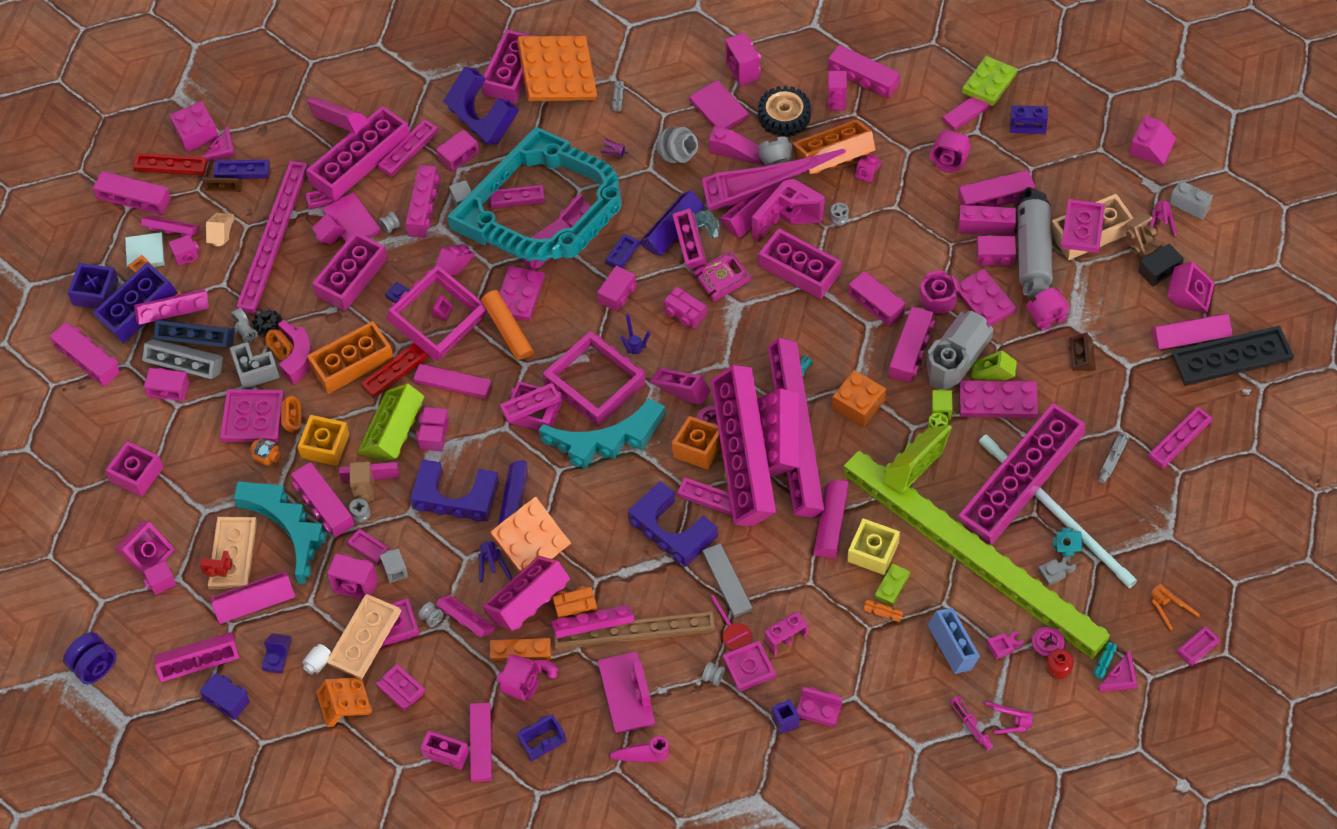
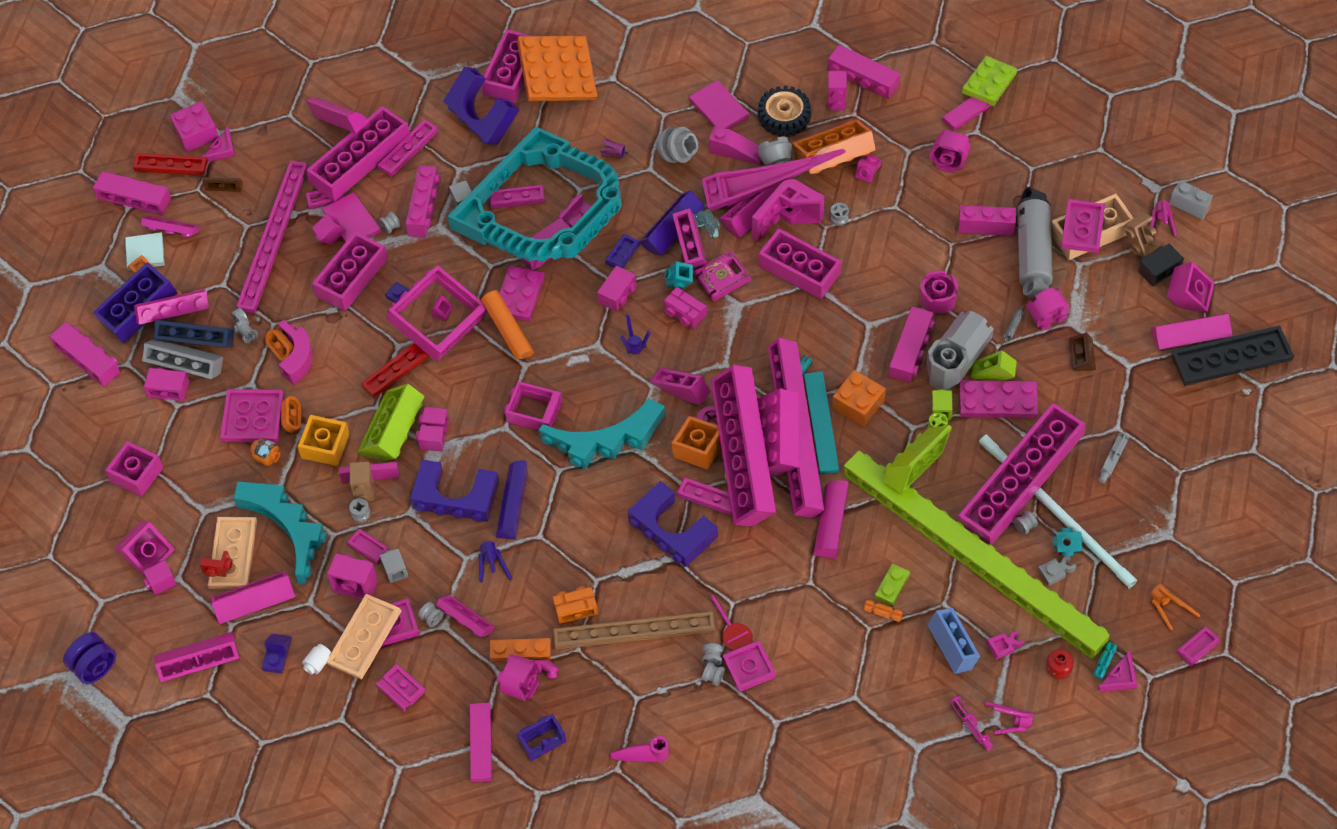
dark purple brick [68,263,119,309] -> none
dark pink brick [169,235,200,266] -> none
dark purple brick [200,673,250,720] -> none
light nougat arch [206,213,234,246] -> none
dark purple plate [214,159,270,179] -> none
light grey brick [230,342,279,389] -> none
black gear [252,309,282,336] -> none
dark pink brick [291,462,355,538] -> none
orange brick [307,321,394,394] -> none
orange bracket [316,678,372,727] -> none
dark pink tile [413,364,492,399] -> none
dark pink brick [421,730,469,770] -> none
dark pink slope [434,244,475,276] -> none
dark pink brick [436,129,479,172] -> none
dark pink brick [482,556,570,631] -> none
orange plate [489,496,571,573] -> none
dark pink plate [500,383,561,423] -> none
dark pink window [542,331,646,427] -> none
dark pink plate [551,605,634,638] -> none
dark pink bracket [598,652,655,734] -> none
light grey axle [612,81,624,112] -> none
light grey tile [702,543,752,618] -> none
dark pink brick [725,32,761,87] -> none
dark pink window [763,612,808,656] -> none
dark purple brick [771,699,799,734] -> none
dark pink bracket [796,687,842,728] -> none
dark pink brick [848,271,906,327] -> none
light yellow brick [848,518,900,575] -> none
dark pink plate [957,269,1017,327] -> none
dark pink brick [958,170,1036,207] -> none
dark pink brick [976,236,1016,266] -> none
dark purple window [1010,105,1048,134] -> none
dark pink gear [1032,627,1065,657] -> none
dark pink slope [1129,115,1176,166] -> none
dark pink tile [1147,407,1213,469] -> none
none -> teal brick [664,262,693,290]
none -> light grey wheel [702,643,723,667]
none -> teal tile [804,372,839,475]
none -> light grey piece [1004,305,1024,344]
none -> light grey wheel [1013,510,1038,535]

